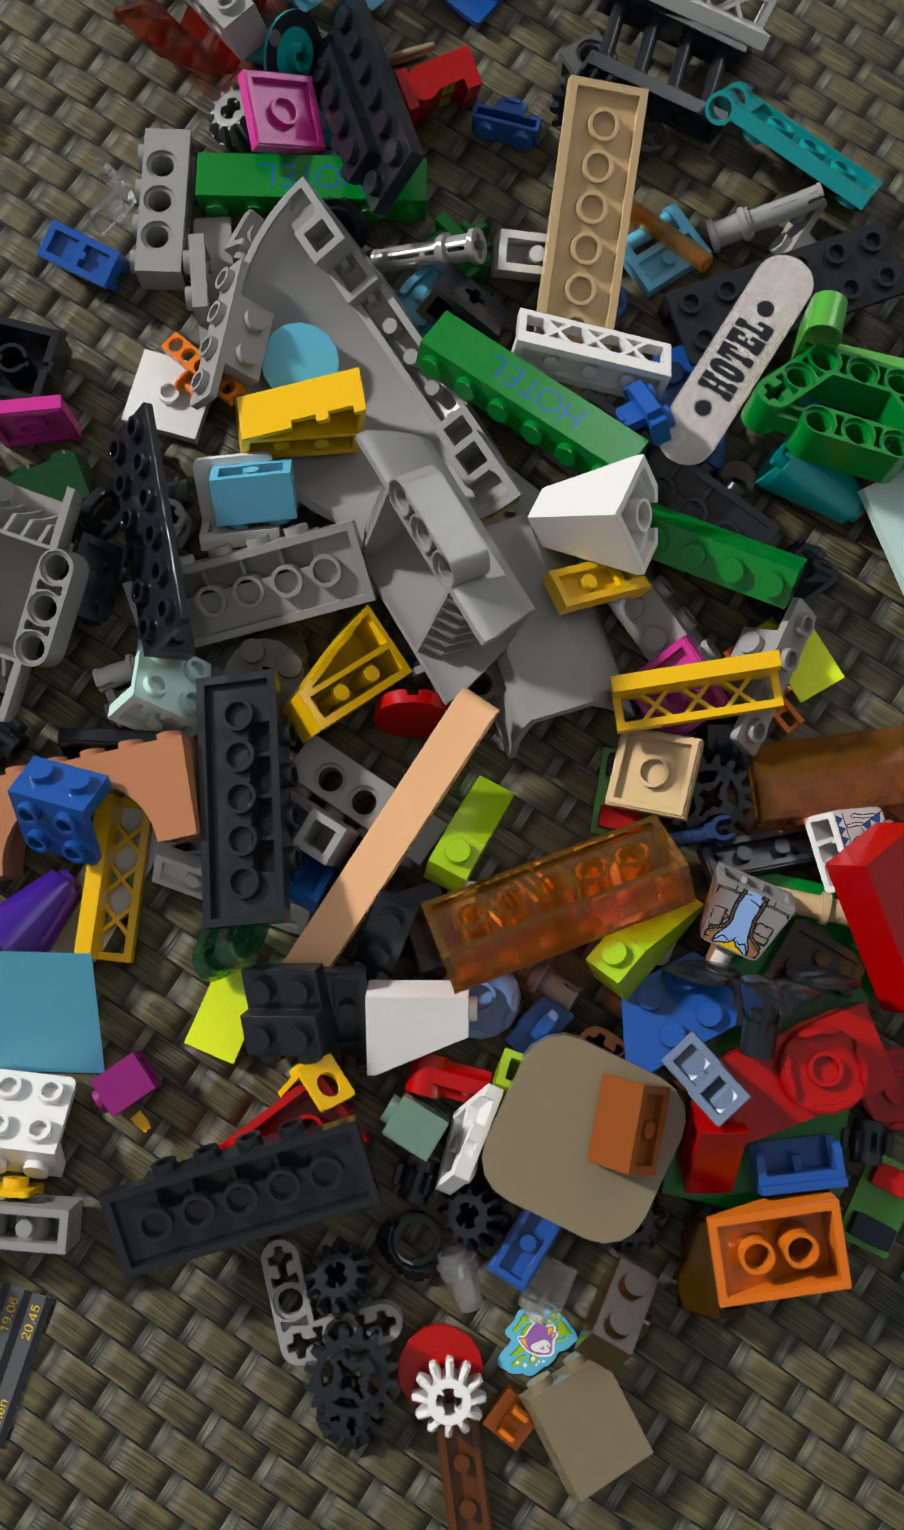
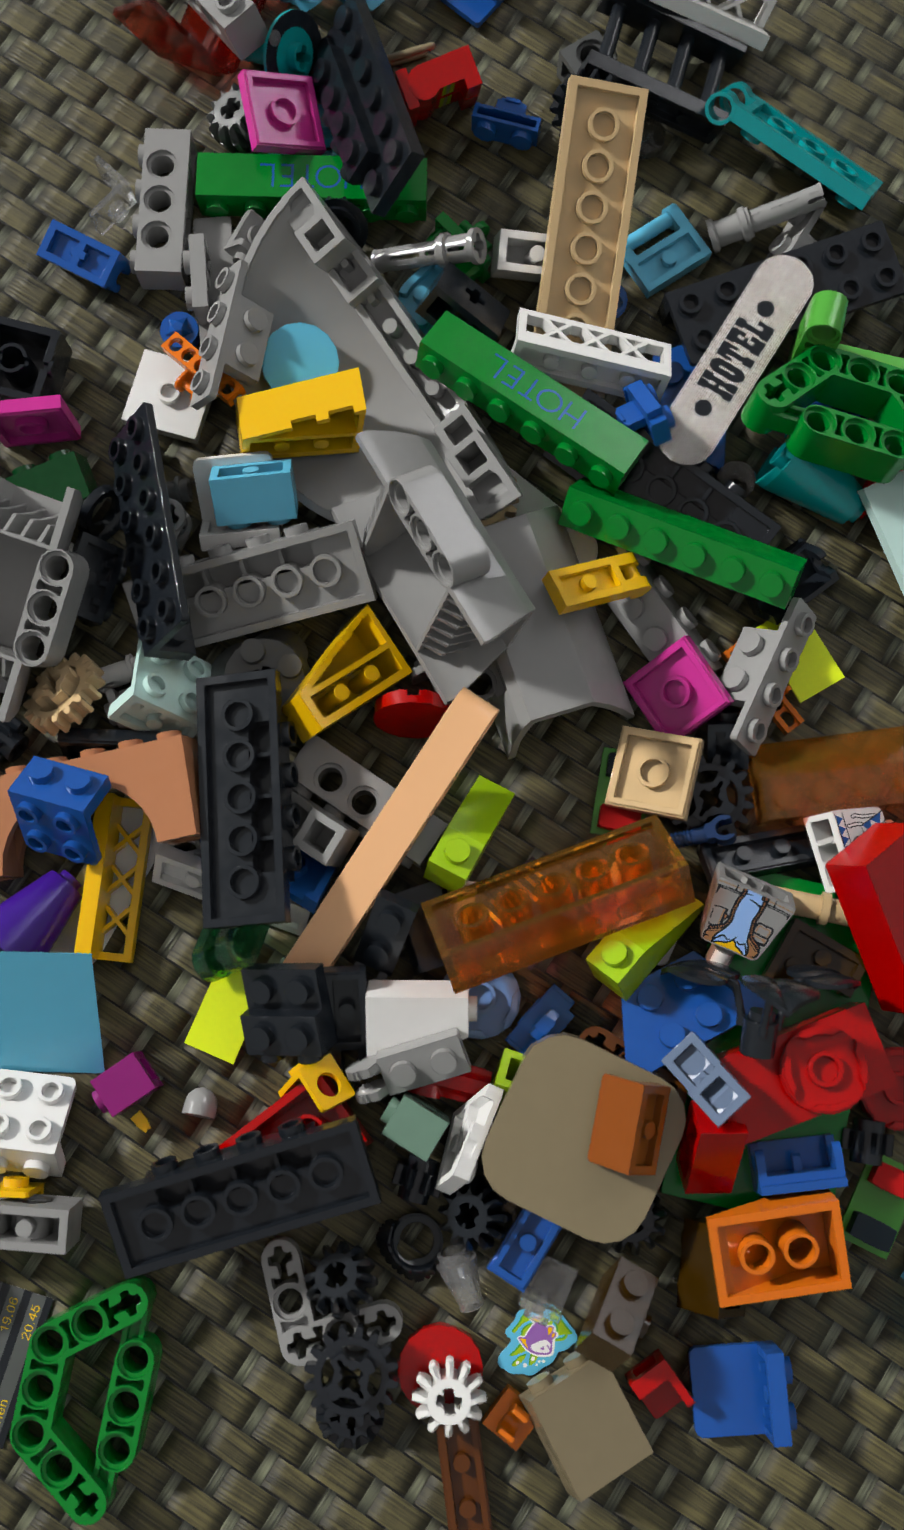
white slope [527,454,658,575] -> none
dark grey pin [527,963,583,1012] -> none
yellow fence [610,650,784,734] -> none
clear orange piece [630,198,714,273] -> none
none -> green piece [10,1275,162,1526]
none -> tan gear [23,653,106,736]
none -> blue tile [160,312,200,351]
none -> light grey hinge [182,1087,218,1120]
none -> light grey hinge [345,1028,471,1104]
none -> red panel [625,1348,695,1419]
none -> blue bracket [688,1340,797,1447]

